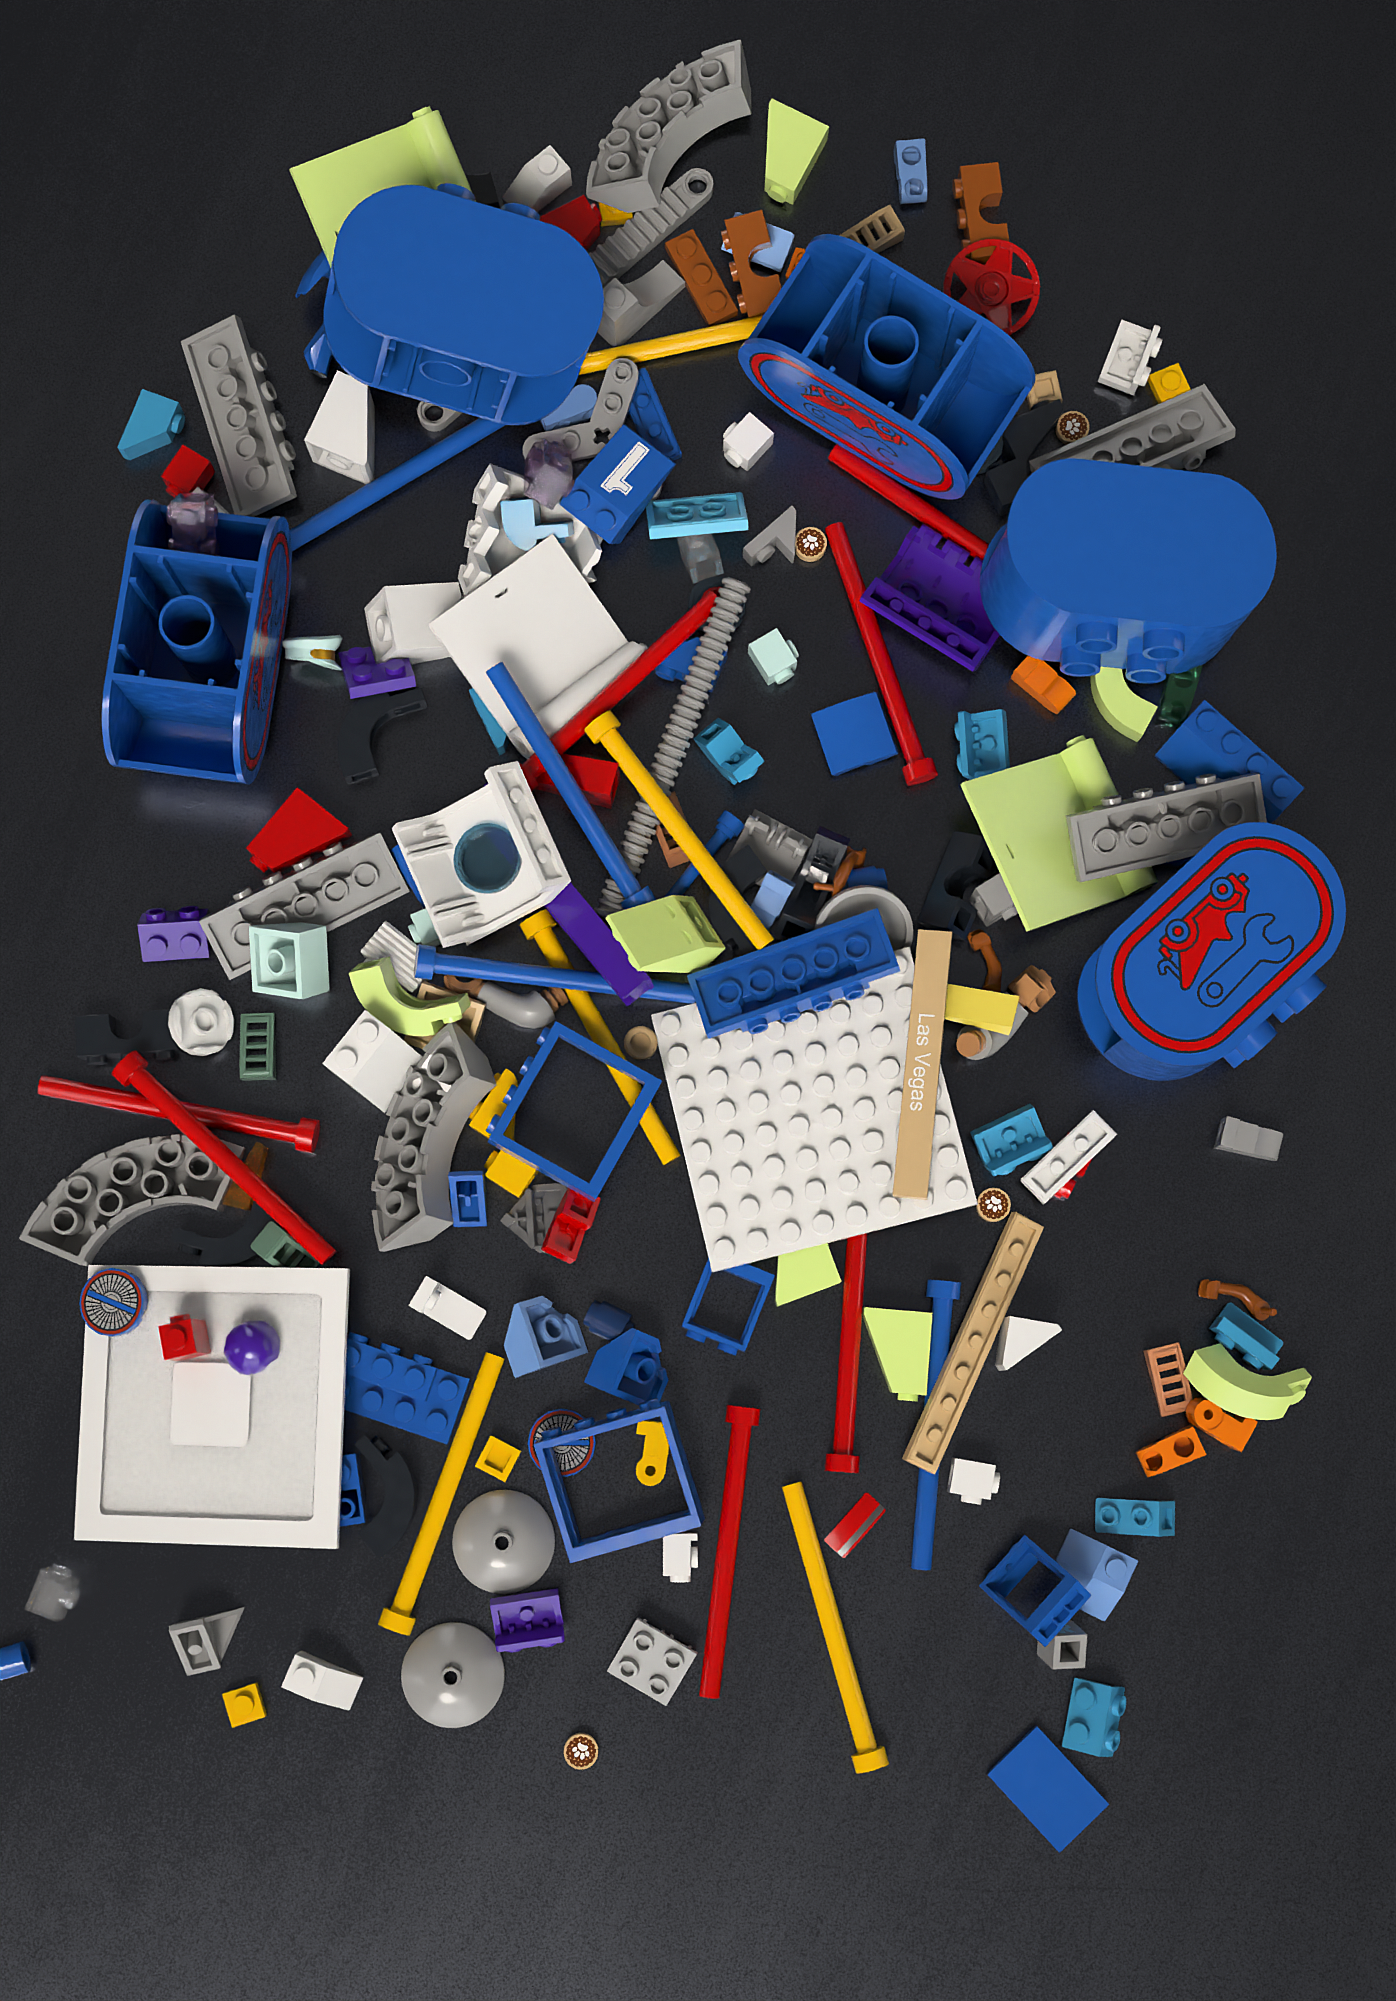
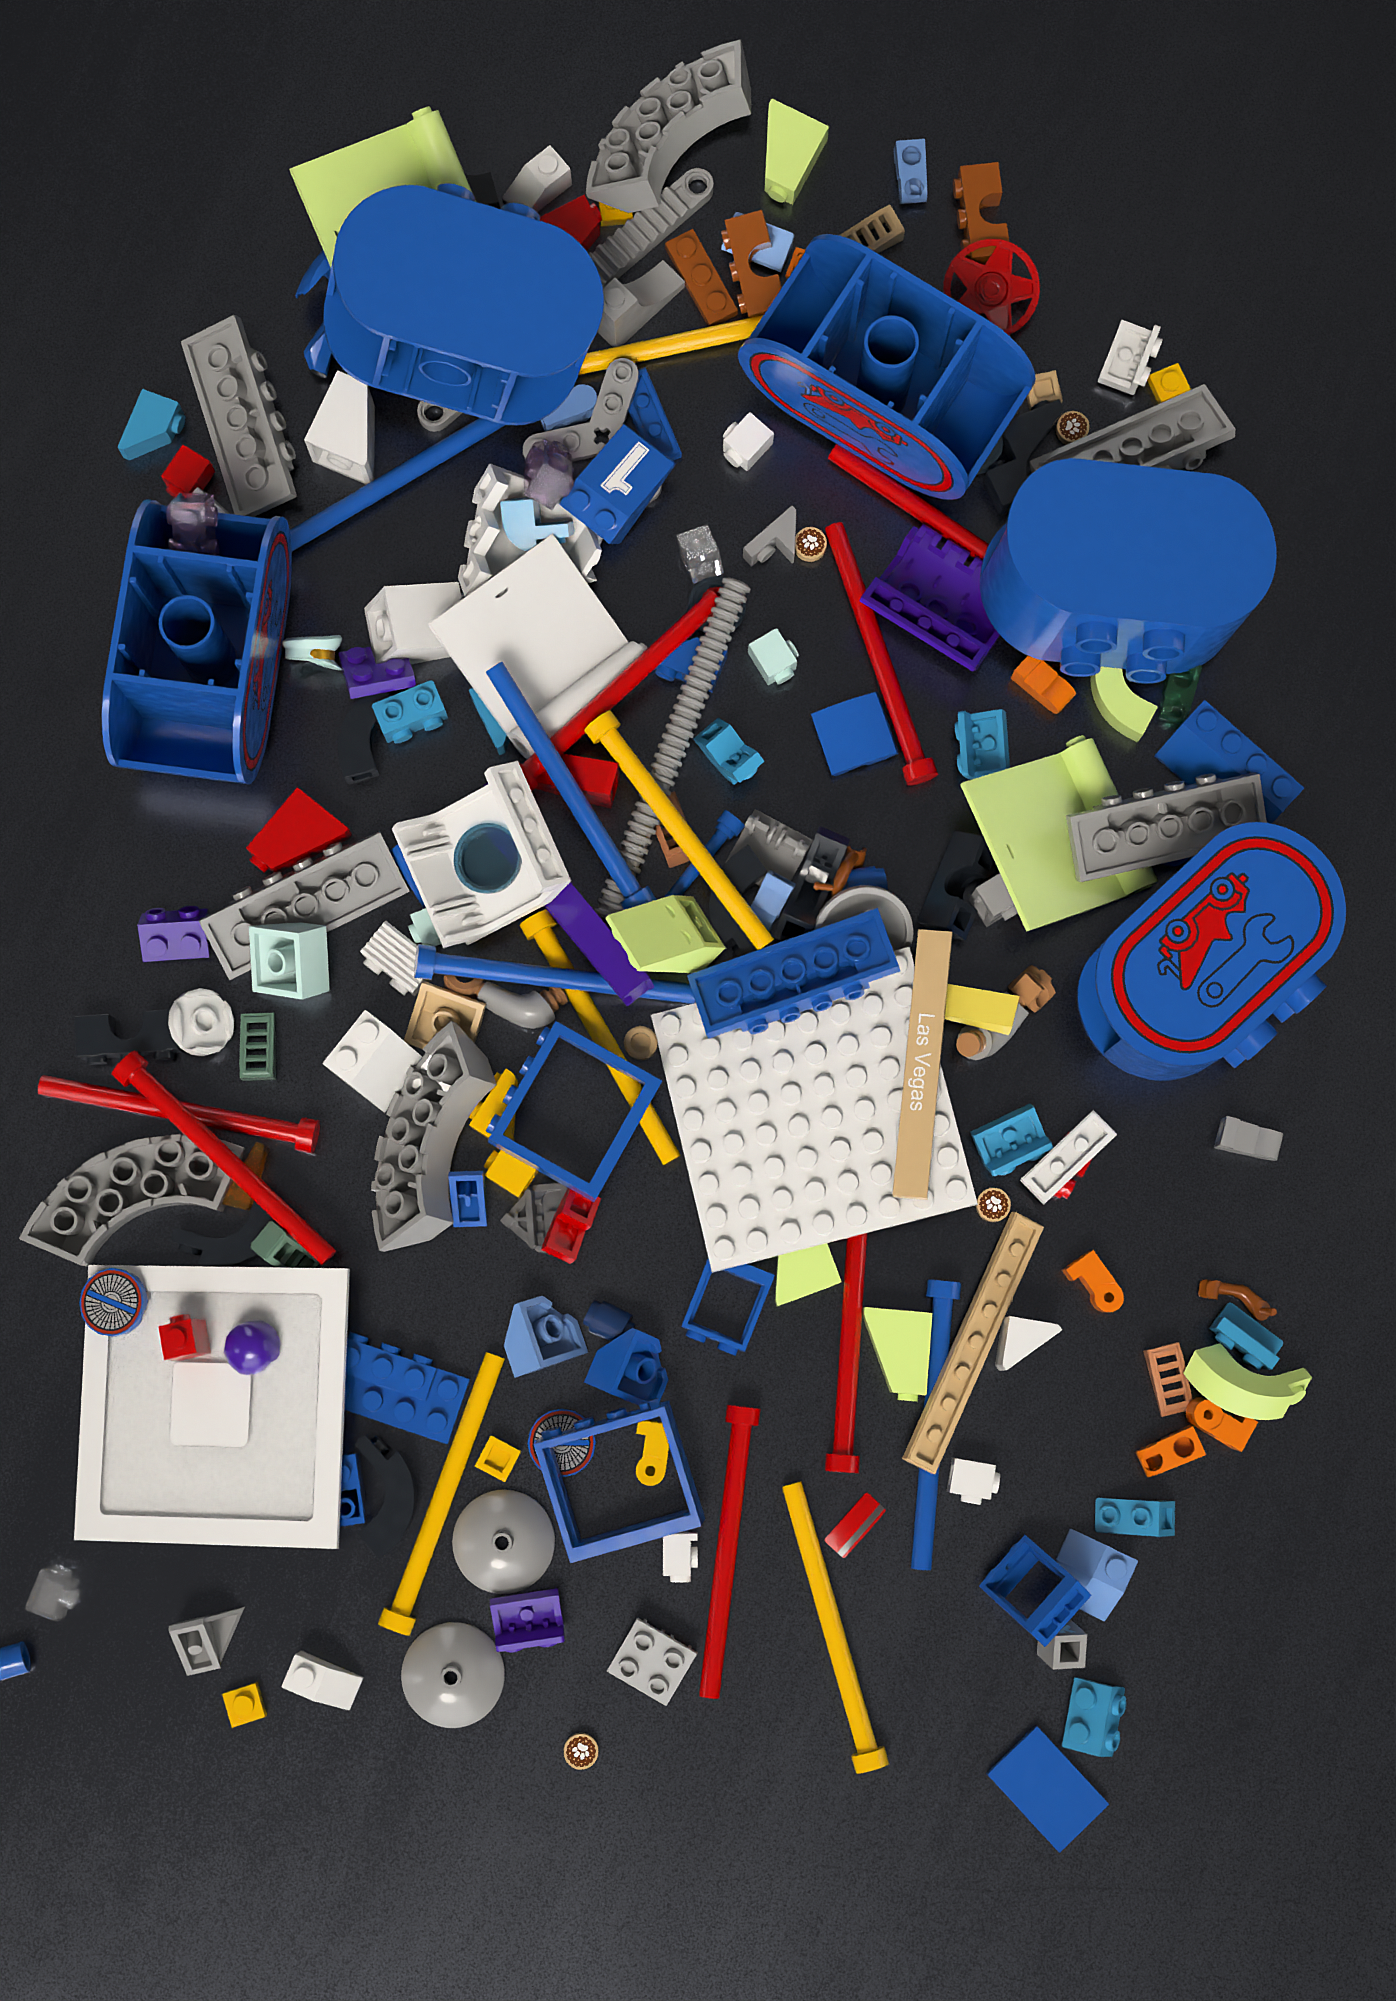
yellowish green arch [349,956,471,1036] -> none
white bracket [408,1276,487,1340] -> none
medium azure tile [646,492,748,539] -> none
dark orange piece [967,929,1002,993] -> none
none -> dark azure bracket [372,680,448,744]
none -> orange leg [1062,1250,1124,1312]

